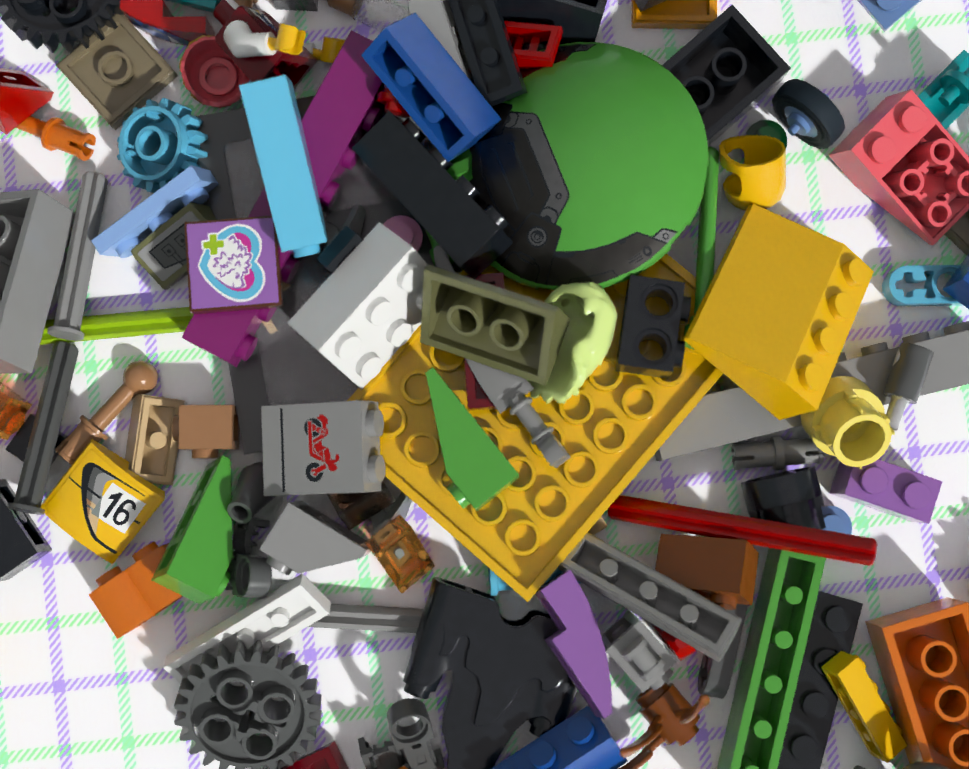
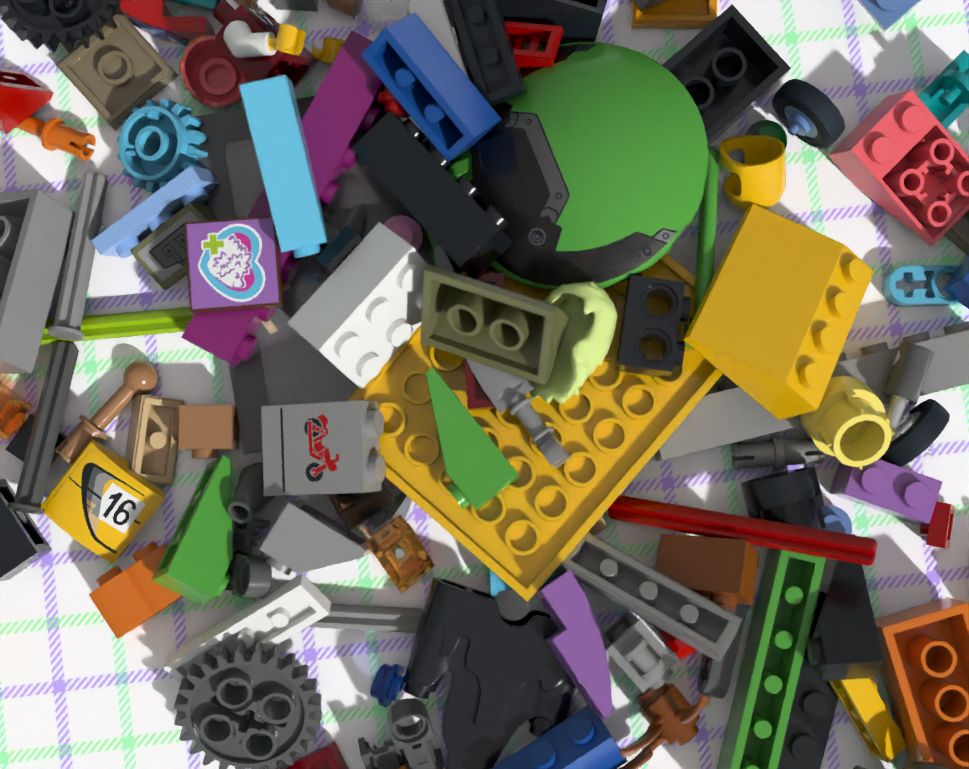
none -> clear blue plate [370,663,406,708]
none -> black slope [807,534,884,681]
none -> black wheel [880,399,950,467]
none -> red plate [920,502,955,549]

